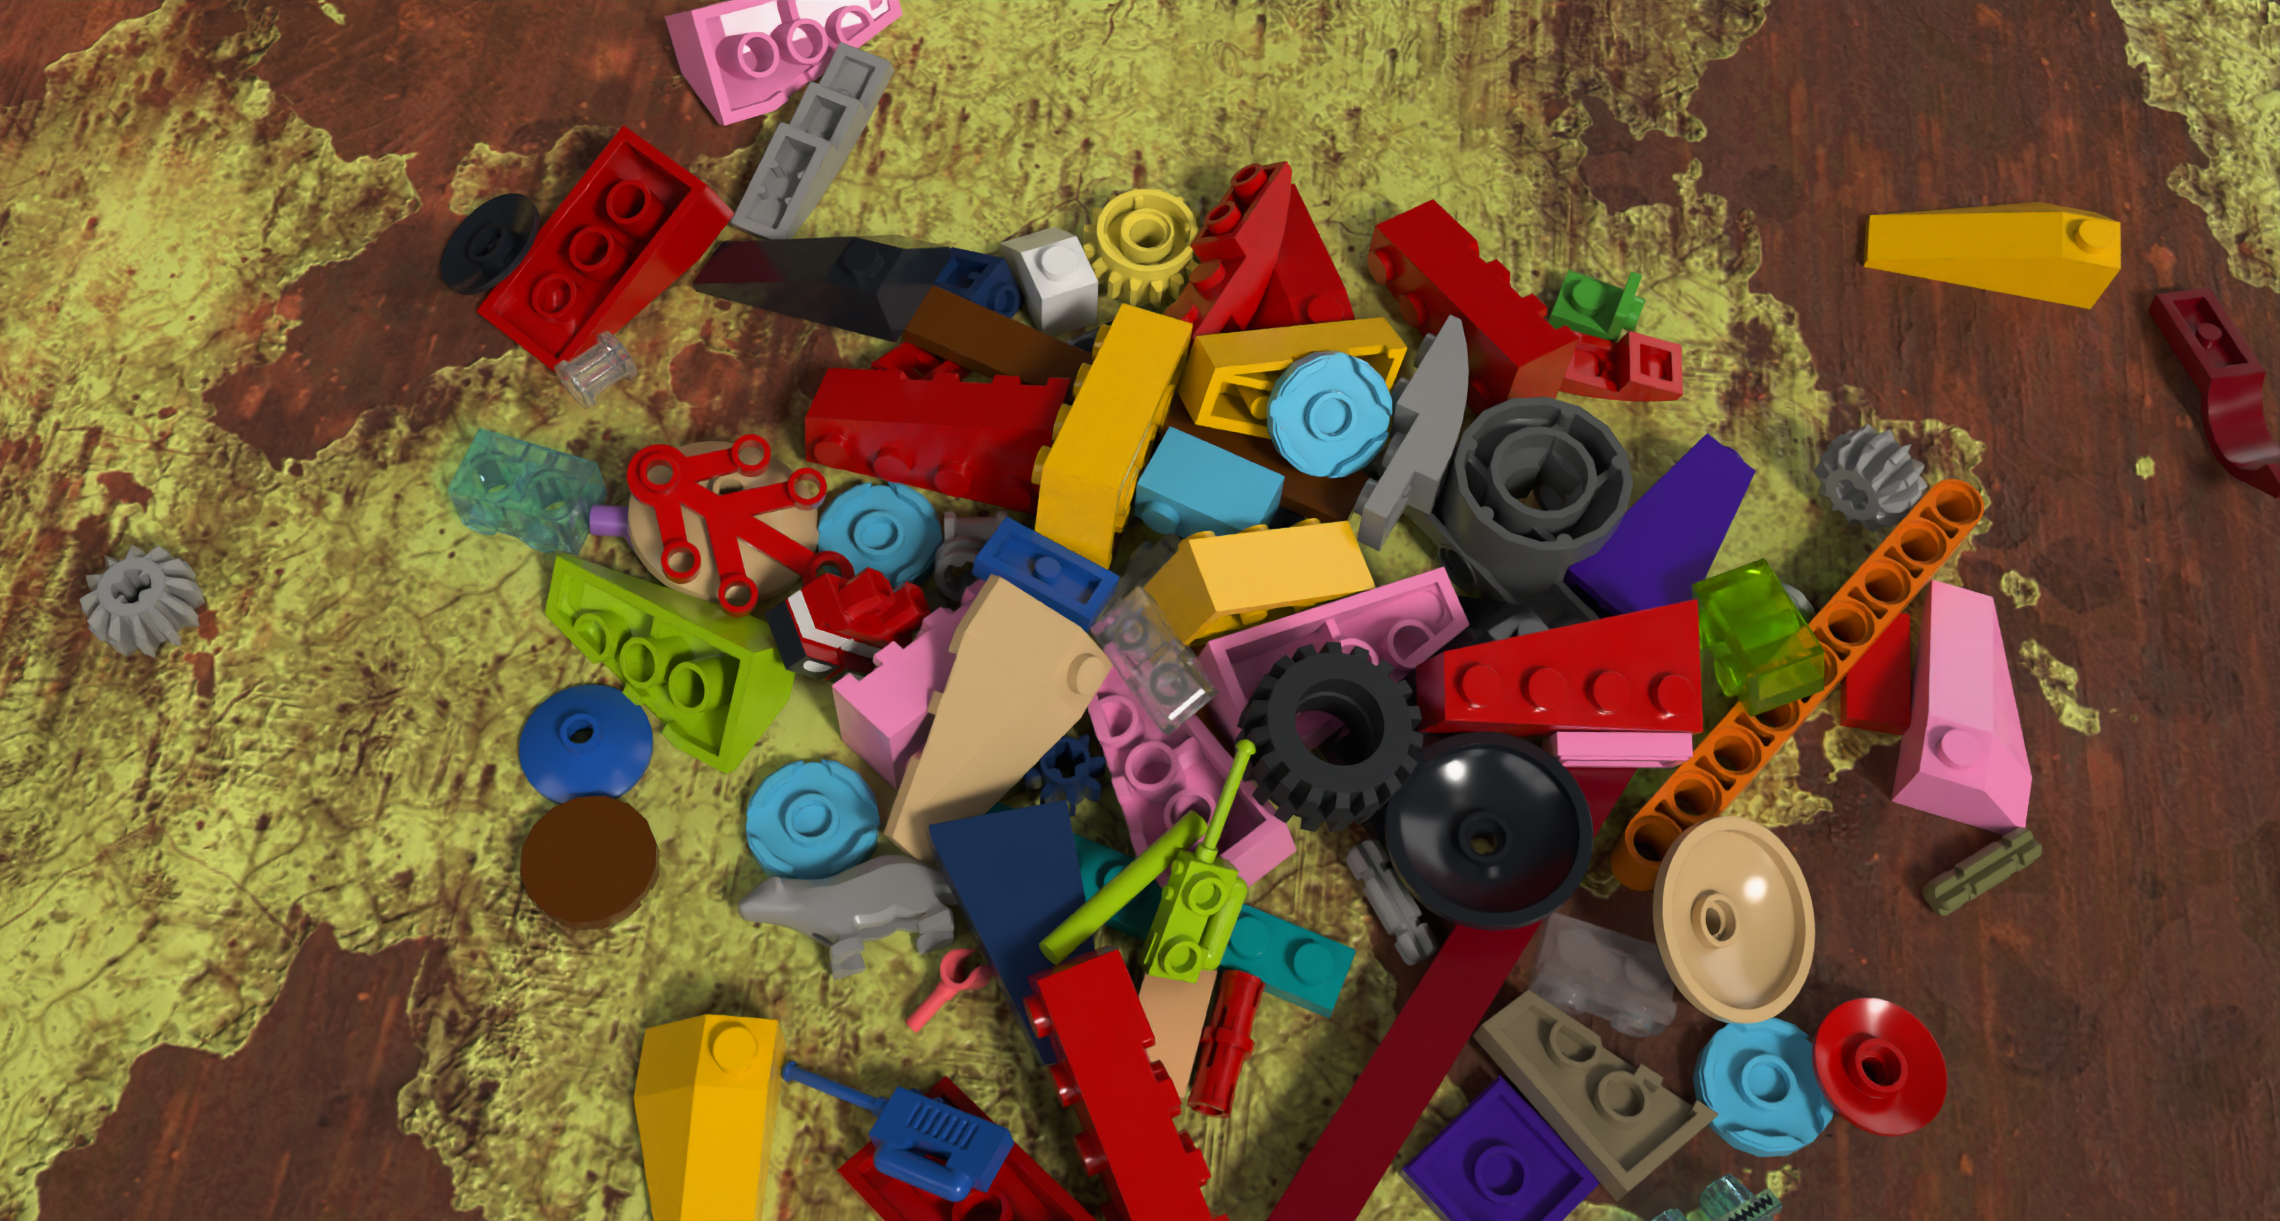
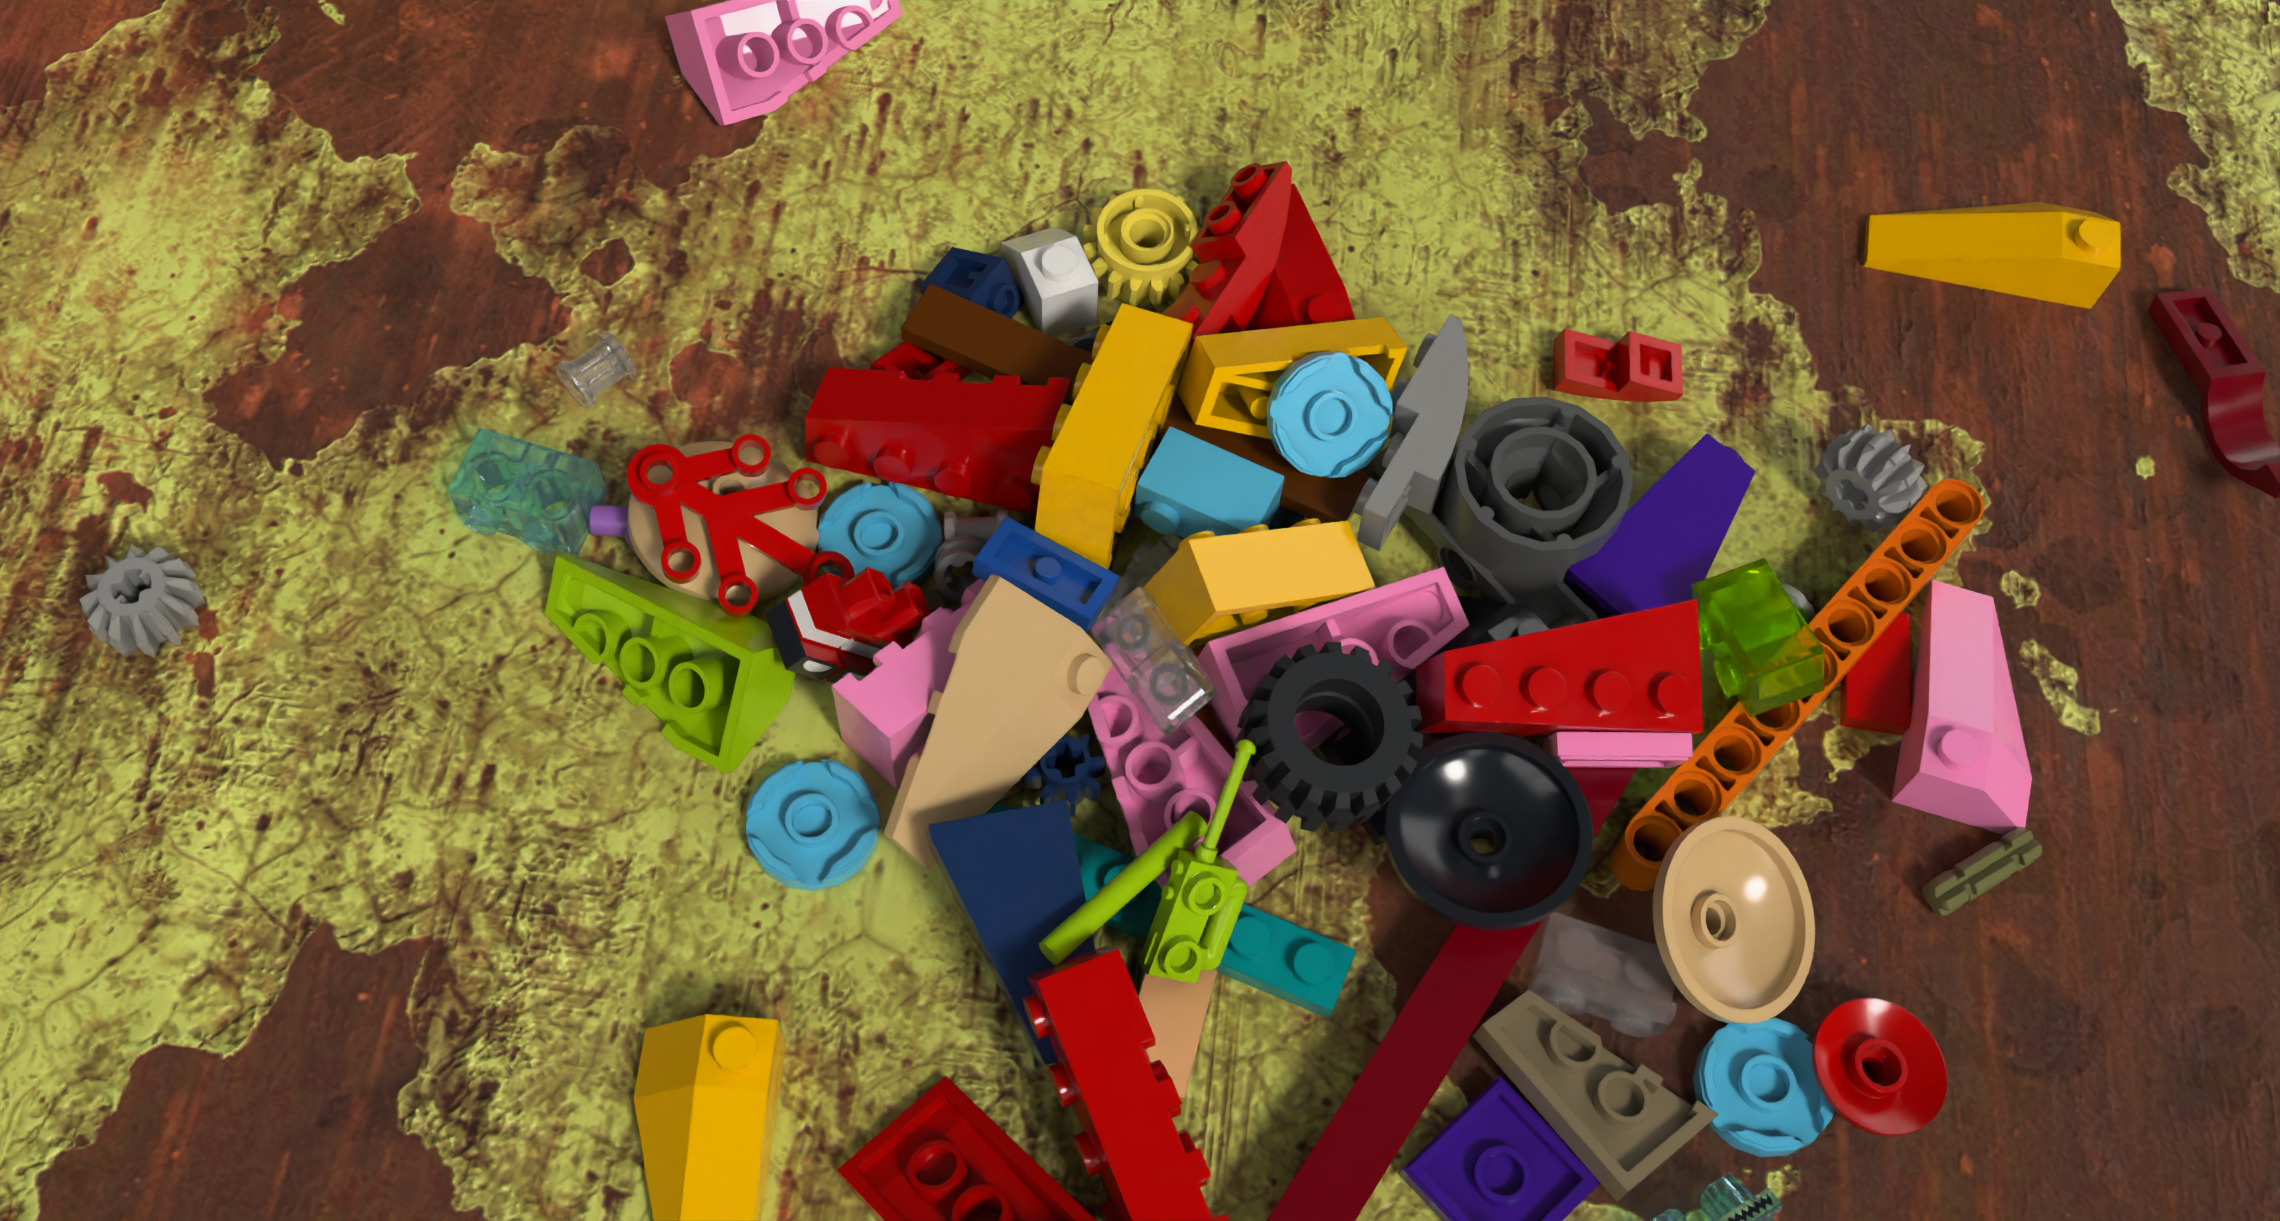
black dish [441,193,539,295] -> none
red slope [476,125,735,379] -> none
blue dish [519,684,654,805] -> none
reddish brown tile [520,796,660,930] -> none
black wedge [692,235,952,343] -> none
light grey slope [730,42,894,240] -> none
light grey animal [737,855,958,980] -> none
blue piece [780,1061,1014,1202] -> none
coral hand [905,948,993,1033] -> none
red pin [1187,970,1265,1119] -> none
light grey axle [1346,838,1439,966] -> none
red wedge [1367,199,1579,416] -> none
bright green bracket [1548,270,1646,342] -> none

